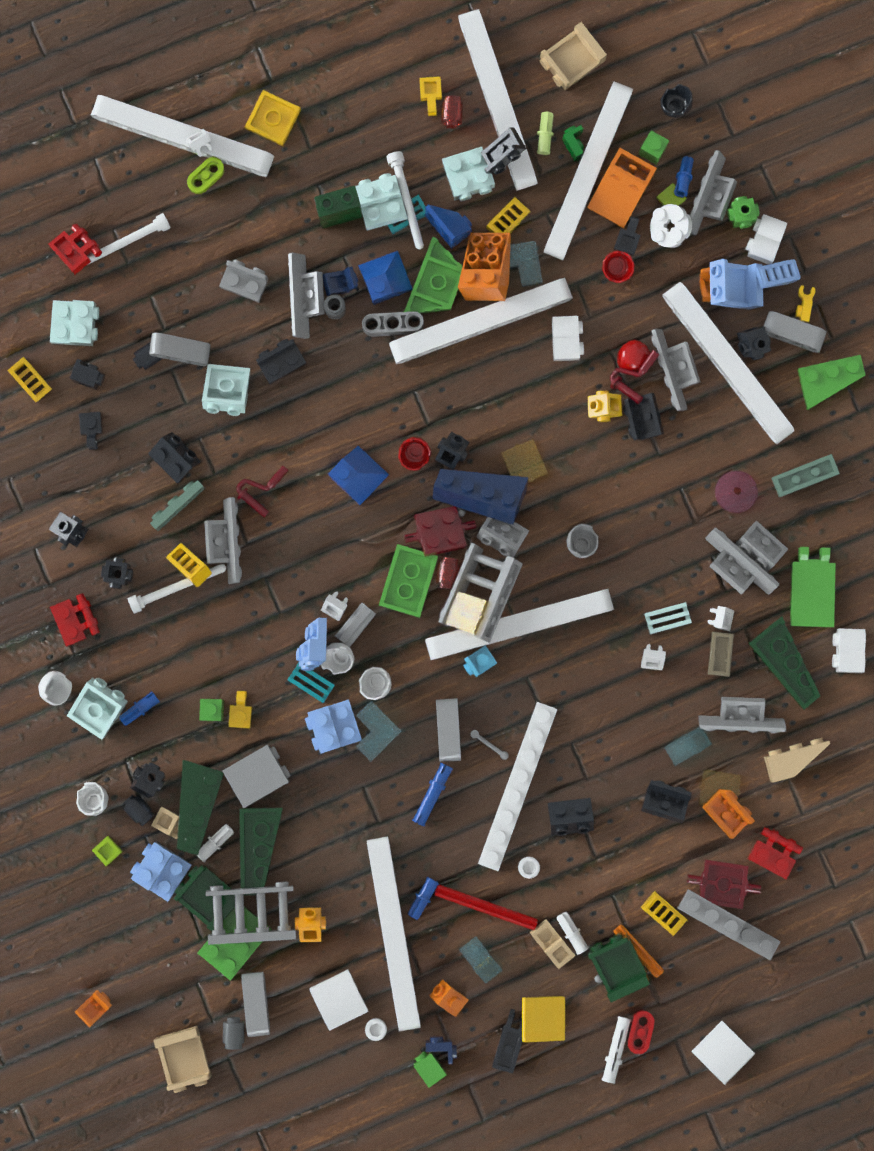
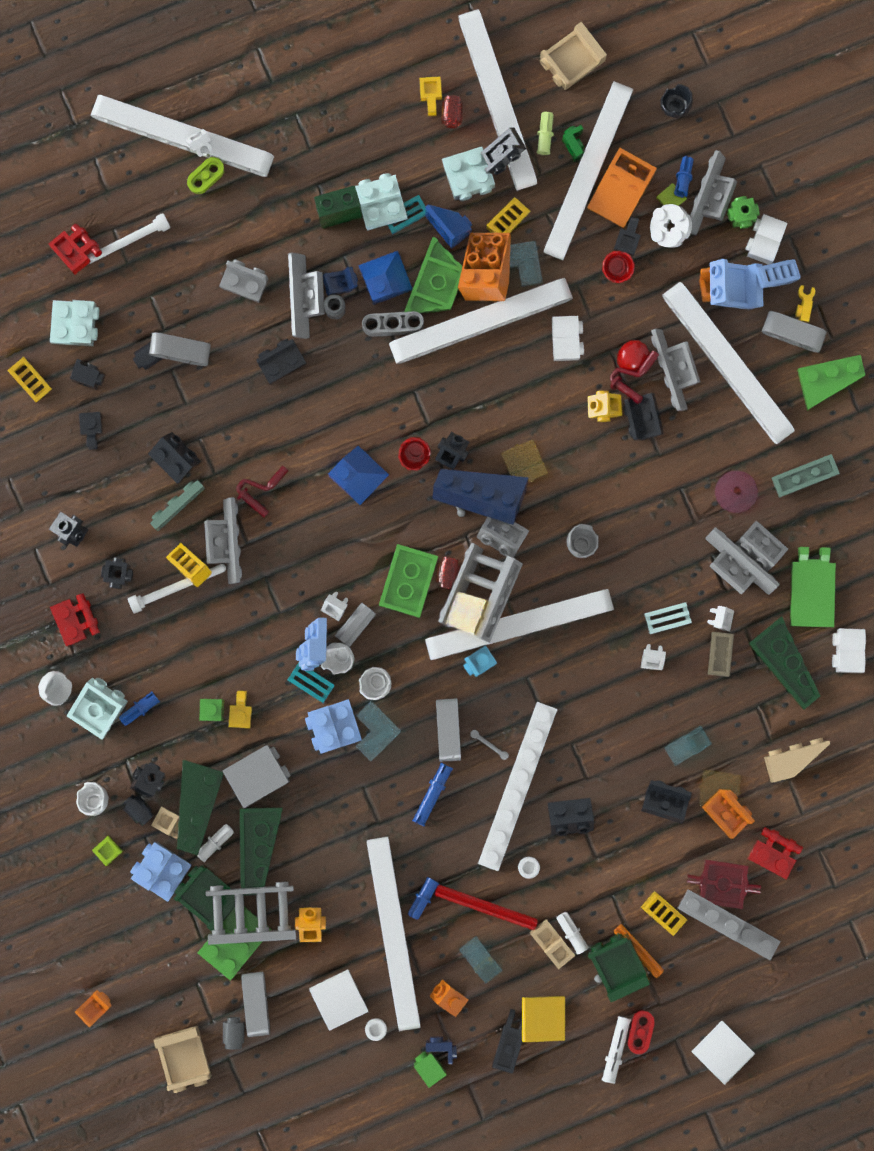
light aqua plate [202,364,250,416] -> none
yellow tile [245,90,301,146] -> none
white piece [386,151,424,249] -> none
dark red plate [404,506,476,557] -> none
bright green brick [638,130,669,165] -> none
light grey bracket [698,697,786,733] -> none
black brick [737,326,771,360] -> none

